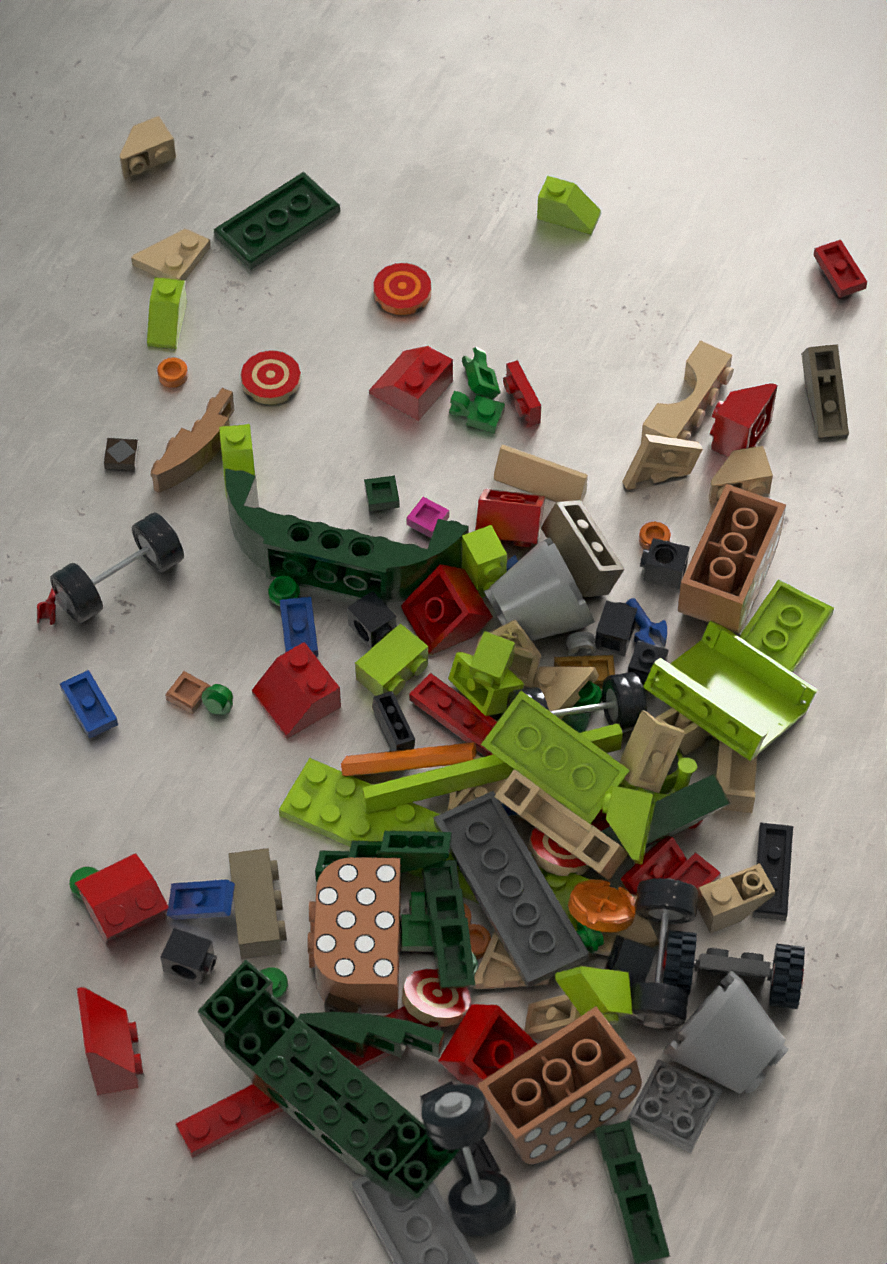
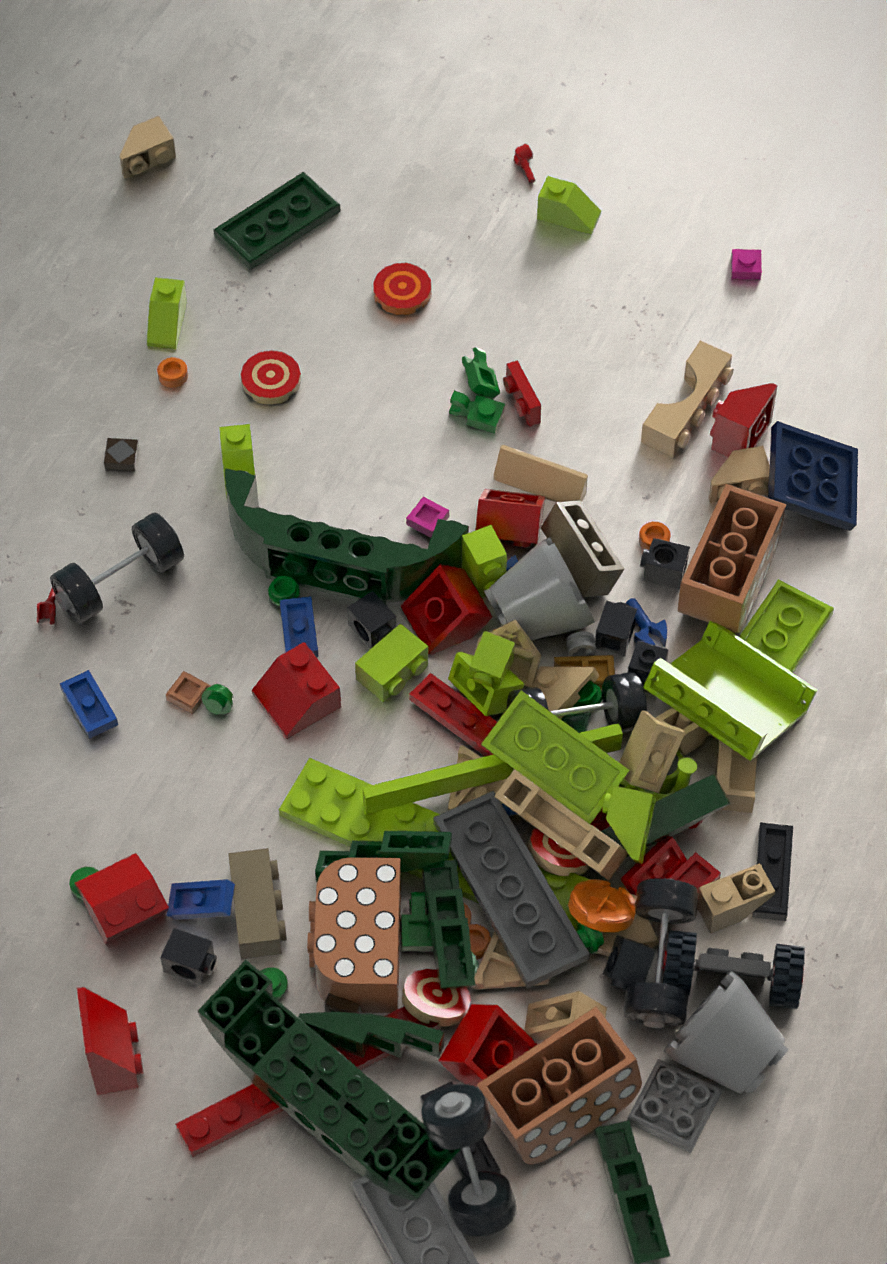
tan wing [131,229,211,281] -> none
medium nougat slope [150,388,235,493] -> none
orange tile [341,742,477,776] -> none
dark green plate [364,475,400,512] -> none
red slope [369,346,453,421] -> none
black piece [372,691,416,751] -> none
lime slope [555,966,633,1025] -> none
tan wing [622,434,703,490] -> none
dark tan slope [801,344,849,438] -> none
red plate [813,239,868,298] -> none
none -> red hand [514,144,536,183]
none -> dark pink plate [731,249,762,280]
none -> dark blue plate [768,421,858,531]

